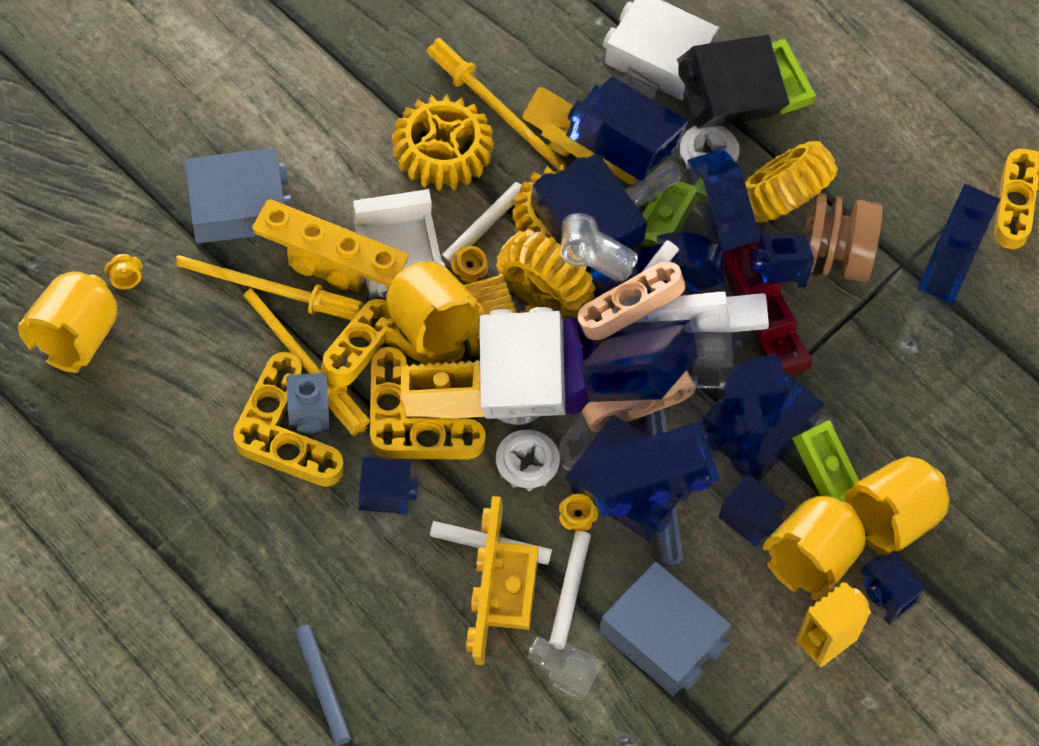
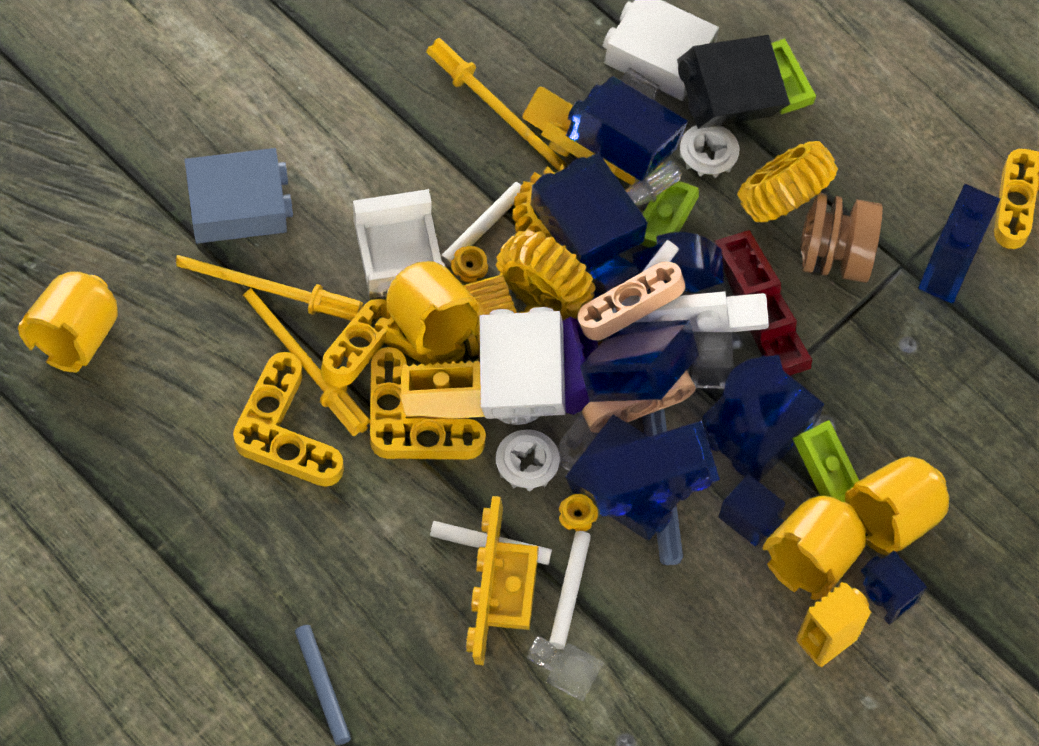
yellow plate [104,254,143,290] -> none
yellow bracket [252,199,408,293] -> none
sand blue bracket [286,373,330,434] -> none
clear blue brick [359,457,419,514] -> none
yellow gear [392,94,494,192] -> none
clear piece [561,213,637,283] -> none
sand blue brick [598,561,731,696] -> none
clear blue brick [687,148,761,252] -> none
clear blue brick [750,233,814,288] -> none

